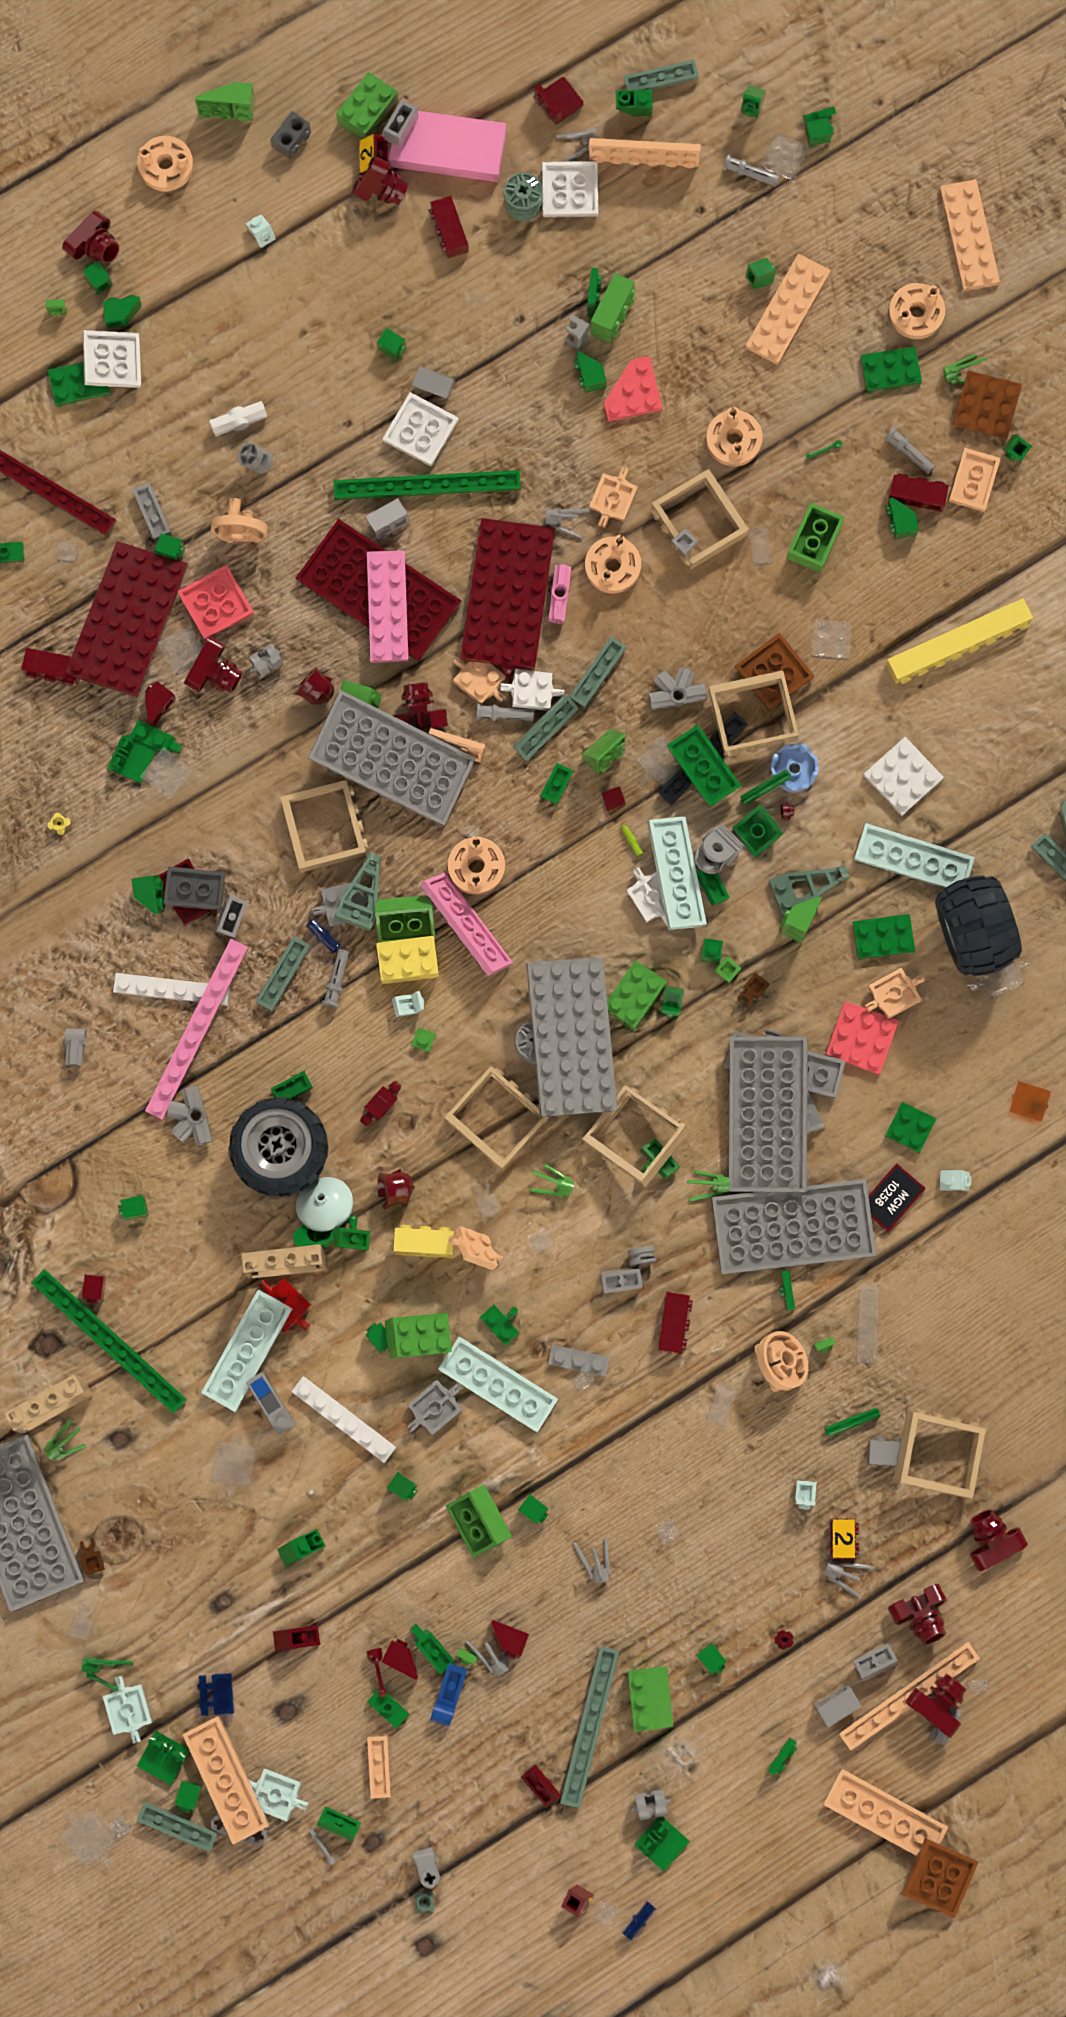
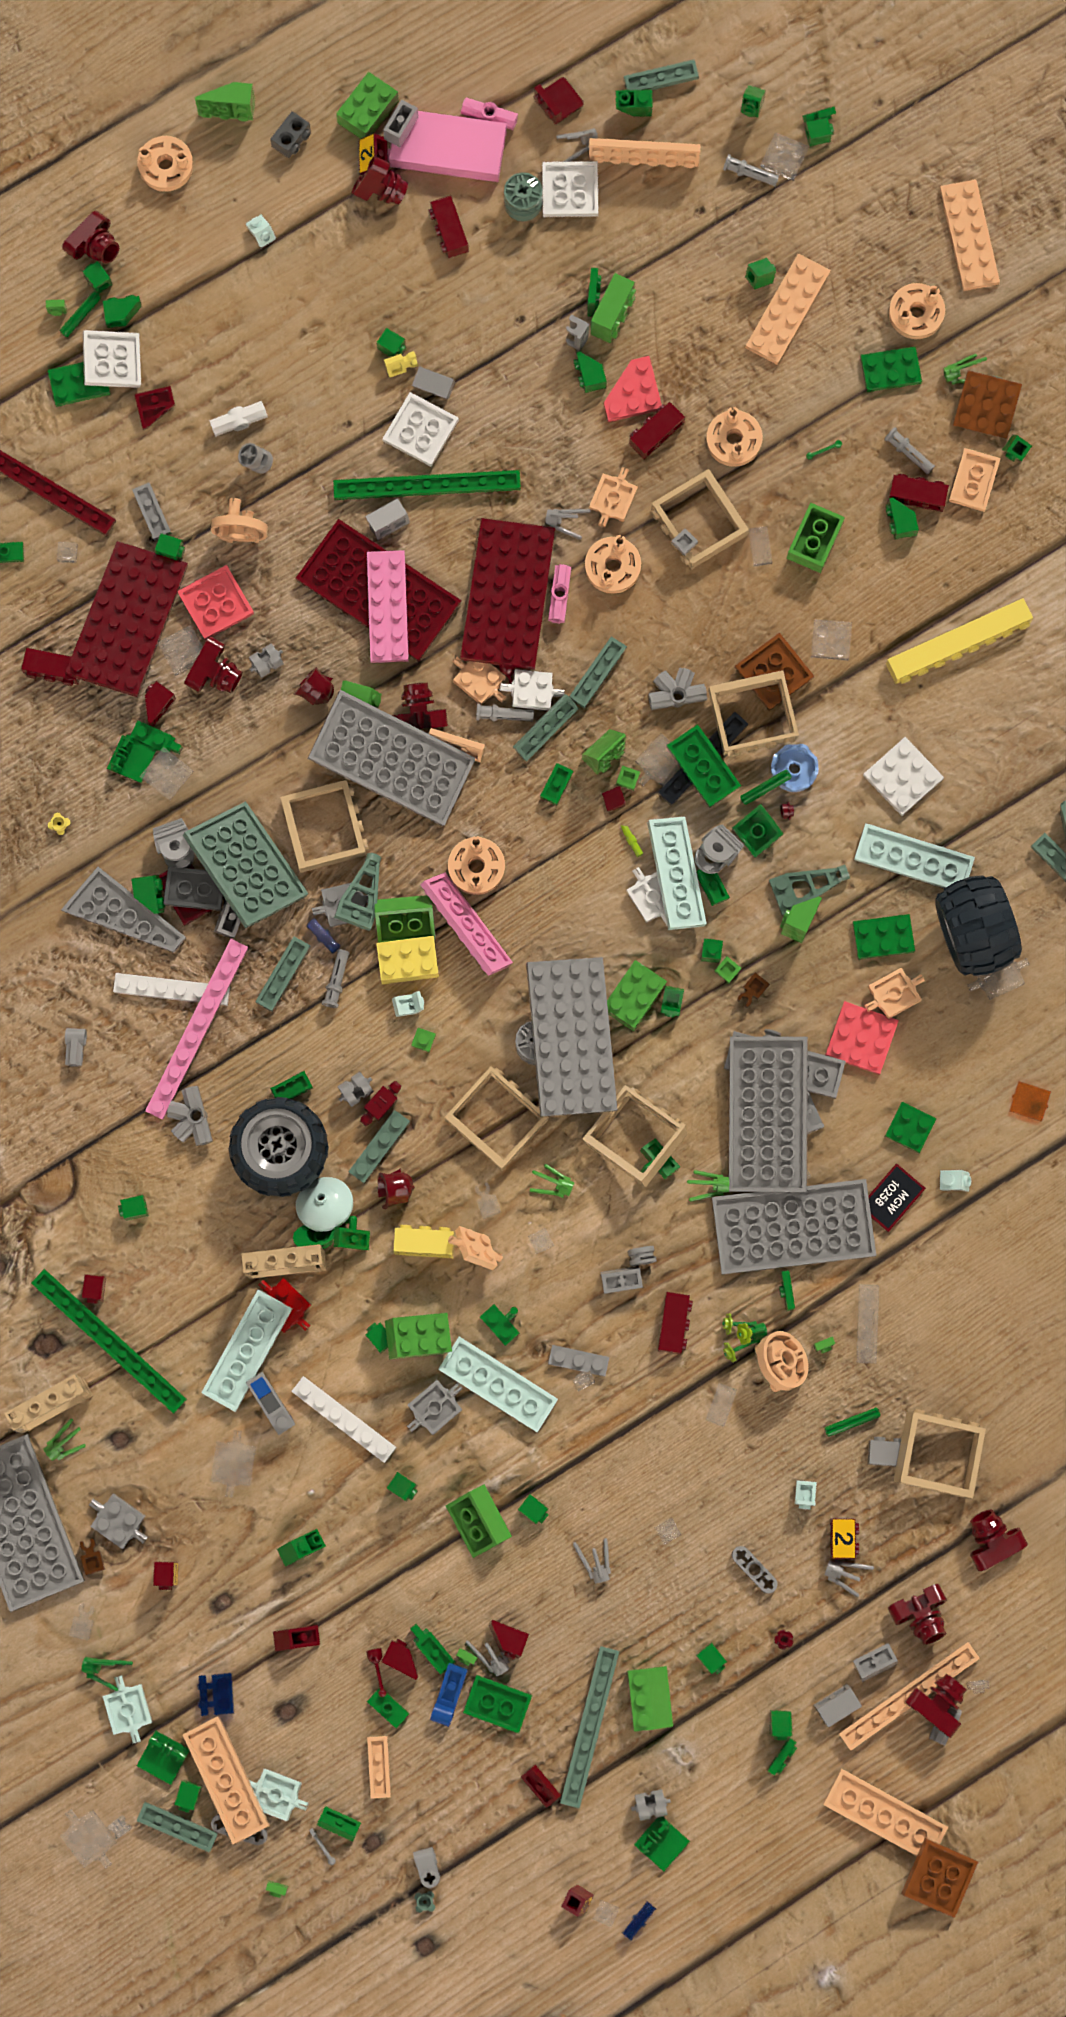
none -> green axle [60,291,101,338]
none -> light grey wing [61,867,186,953]
none -> light grey plate [89,1494,148,1549]
none -> dark red wing [134,386,175,430]
none -> light grey piece [153,818,195,868]
none -> dark red brick [153,1562,178,1590]
none -> sand green plate [183,801,308,928]
none -> bright green plate [266,1880,288,1898]
none -> light grey wheel [337,1072,374,1107]
none -> sand green plate [348,1110,410,1184]
none -> light yellow plate [384,351,418,378]
none -> bright pink piece [461,98,518,130]
none -> green plate [463,1675,533,1734]
none -> bright green plate [616,766,640,791]
none -> dark red brick [629,402,685,460]
none -> plant [722,1313,767,1363]
none -> light grey beam [732,1546,777,1593]
none -> green slope [769,1710,792,1740]

